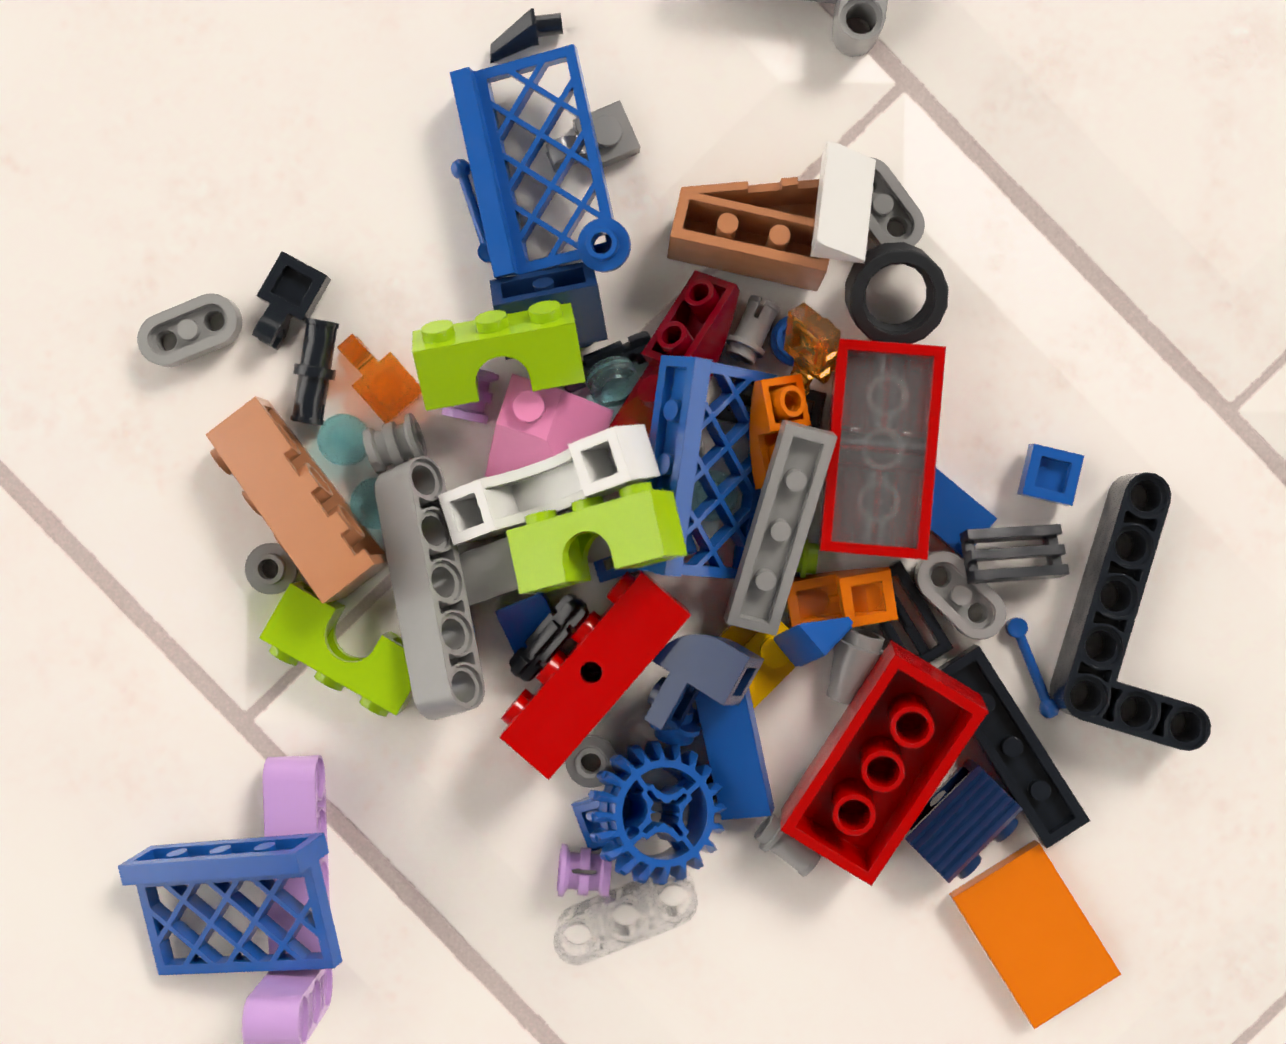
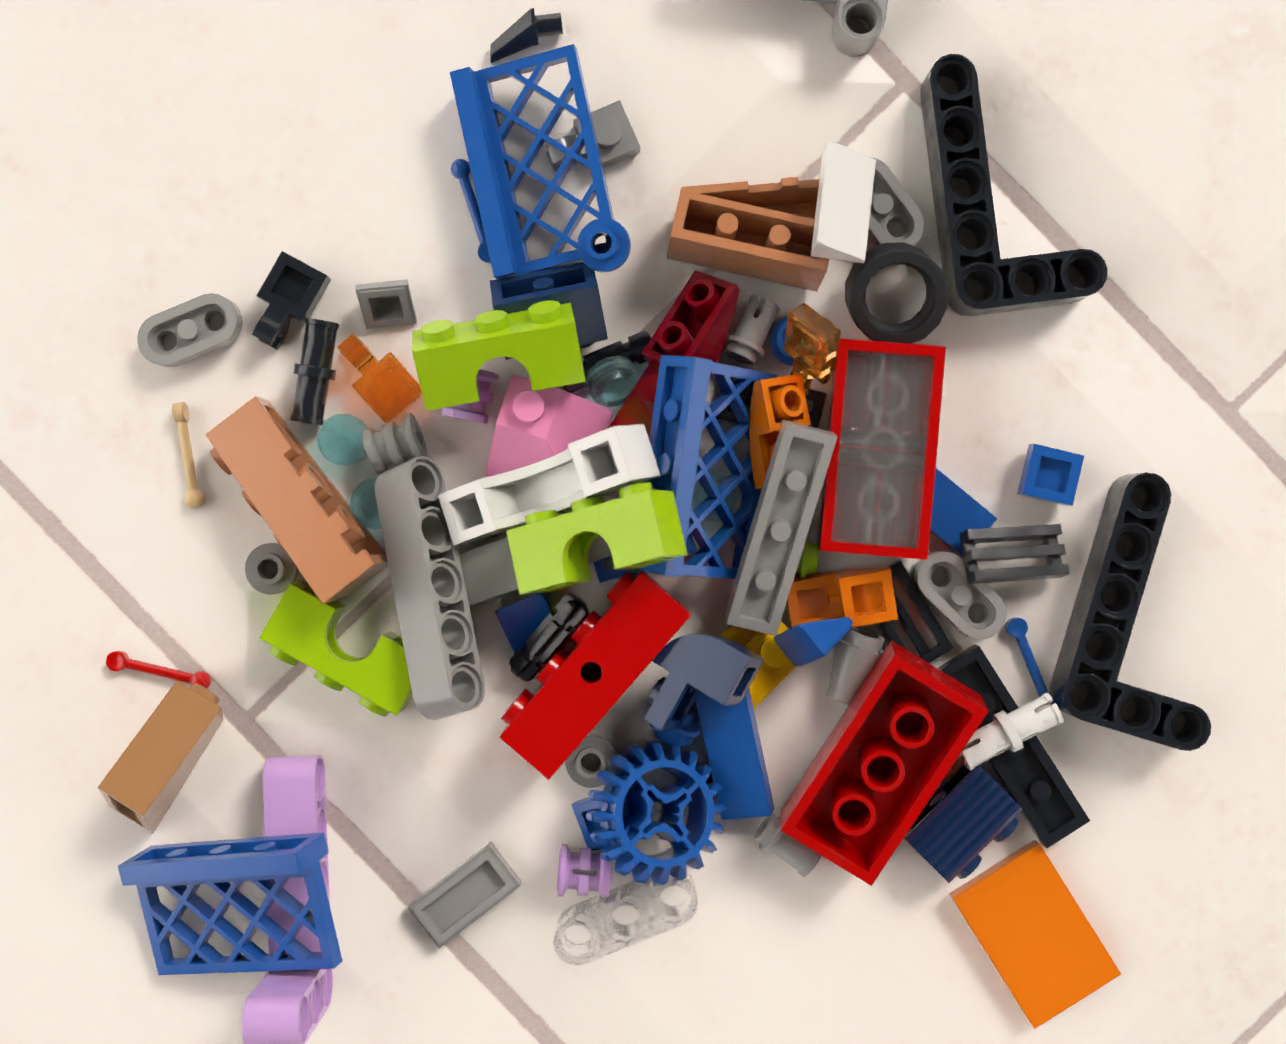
none -> medium nougat slope [97,681,223,833]
none -> red hinge [106,651,211,688]
none -> tan hinge [172,402,205,509]
none -> light grey slope [355,279,417,329]
none -> light grey tile [408,842,522,948]
none -> black beam [920,54,1108,316]
none -> white pin [959,692,1064,771]

